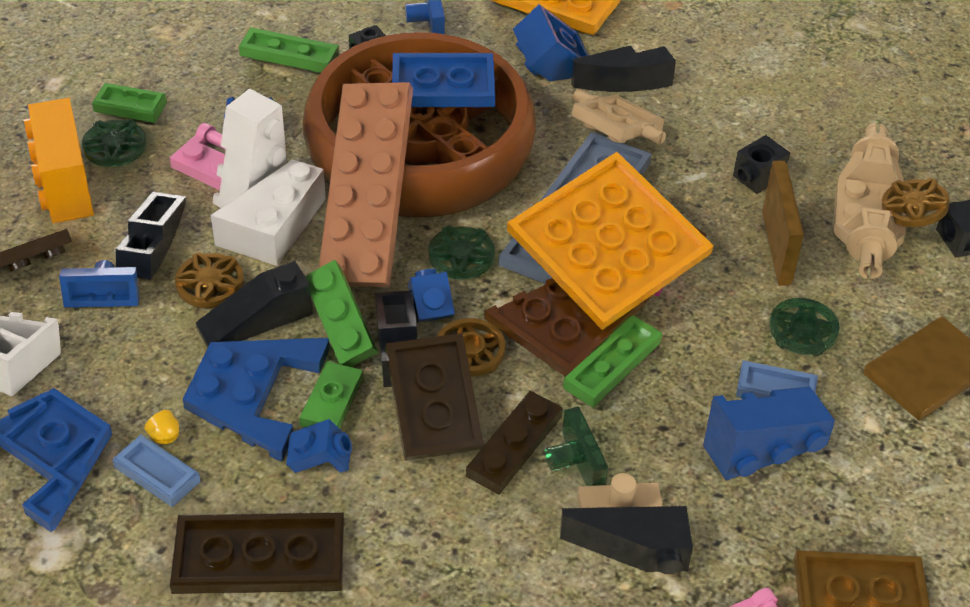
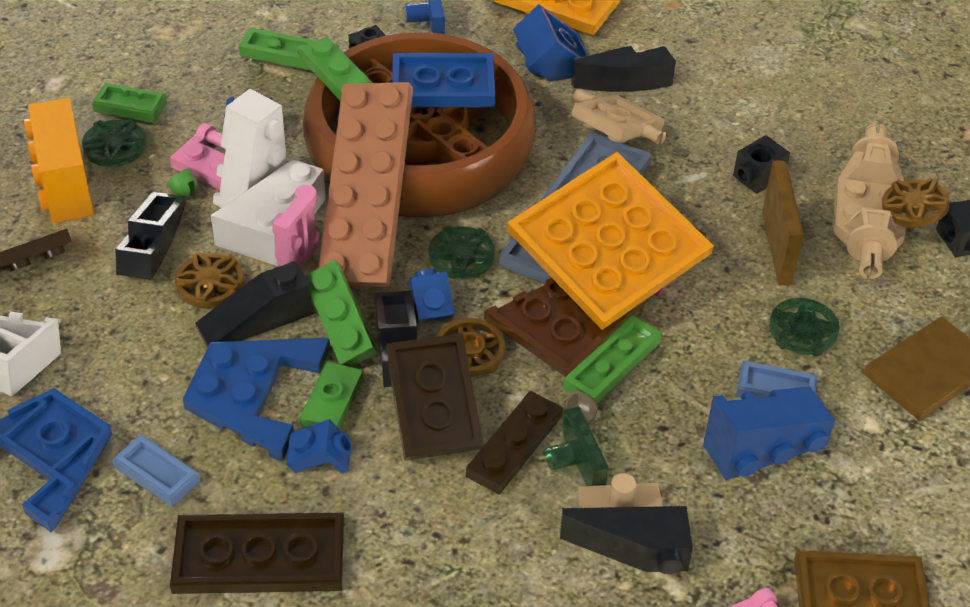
blue tile [59,260,140,308] -> none
yellow hinge [144,410,179,445] -> none
none -> bright green hinge [167,168,198,198]
none -> bright pink plate [272,185,320,269]
none -> bright green plate [299,37,373,101]
none -> dark tan hinge [564,390,597,424]

